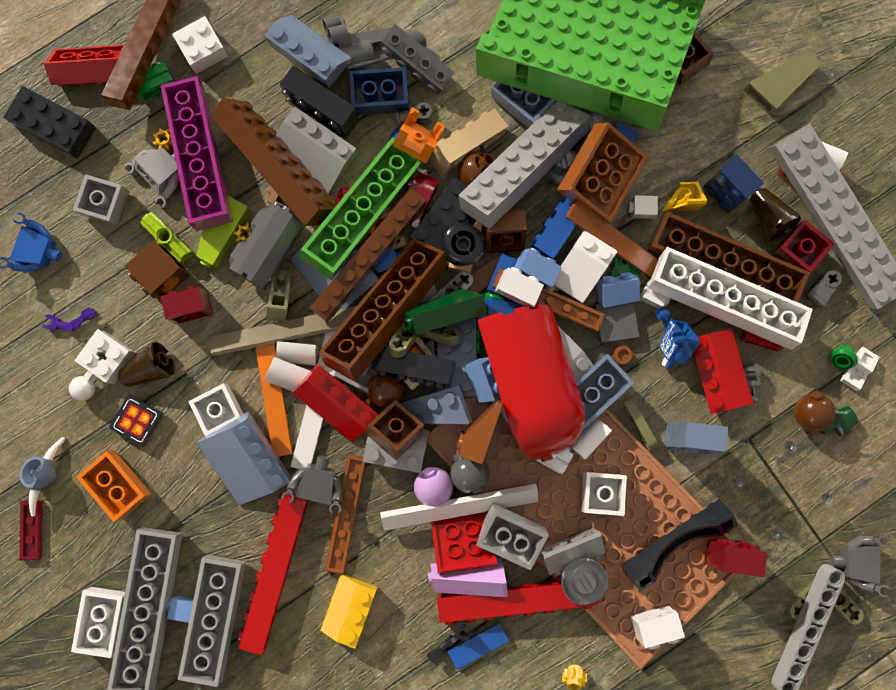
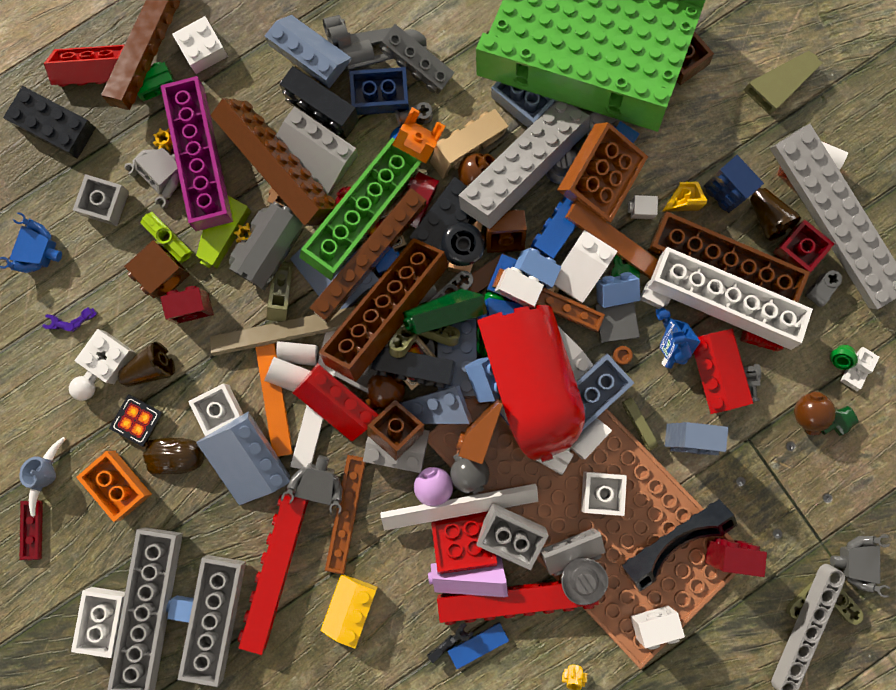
none -> dark brown hair [143,438,204,475]

